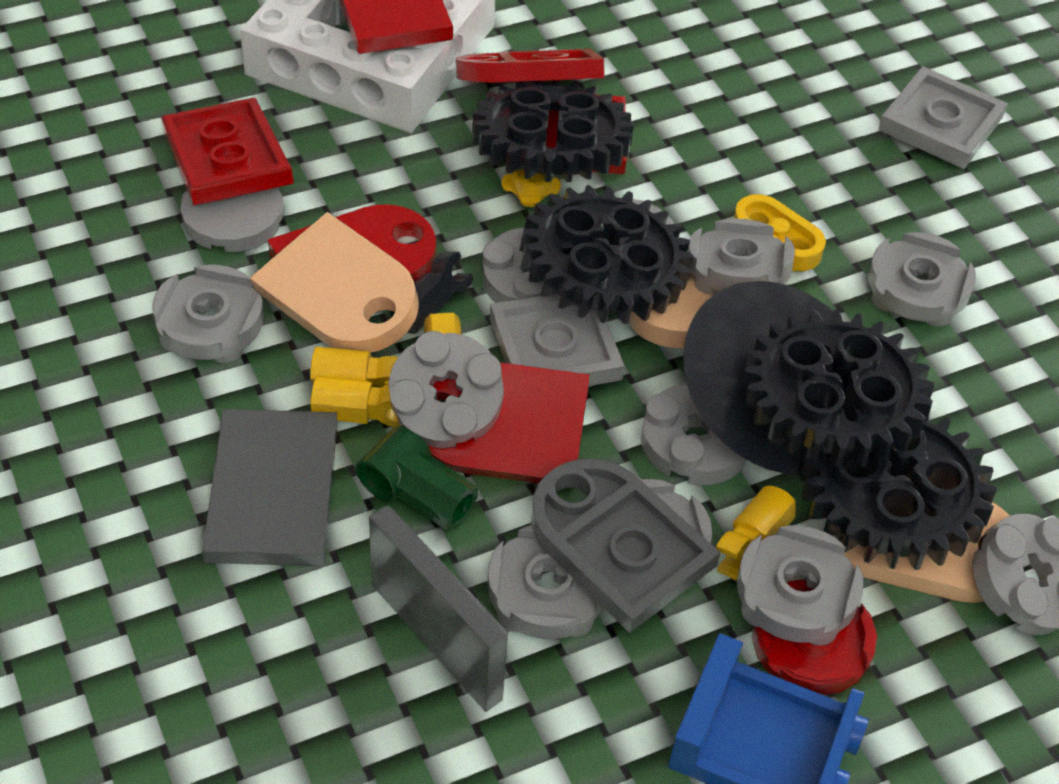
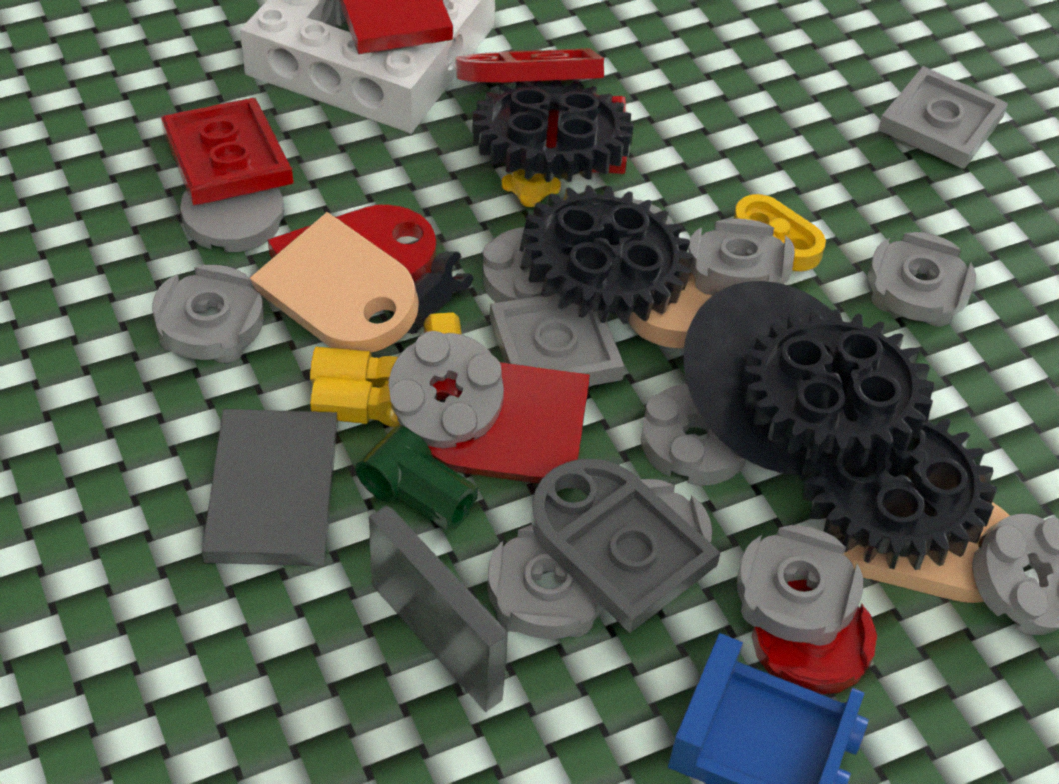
yellow bar [716,486,796,581] -> none

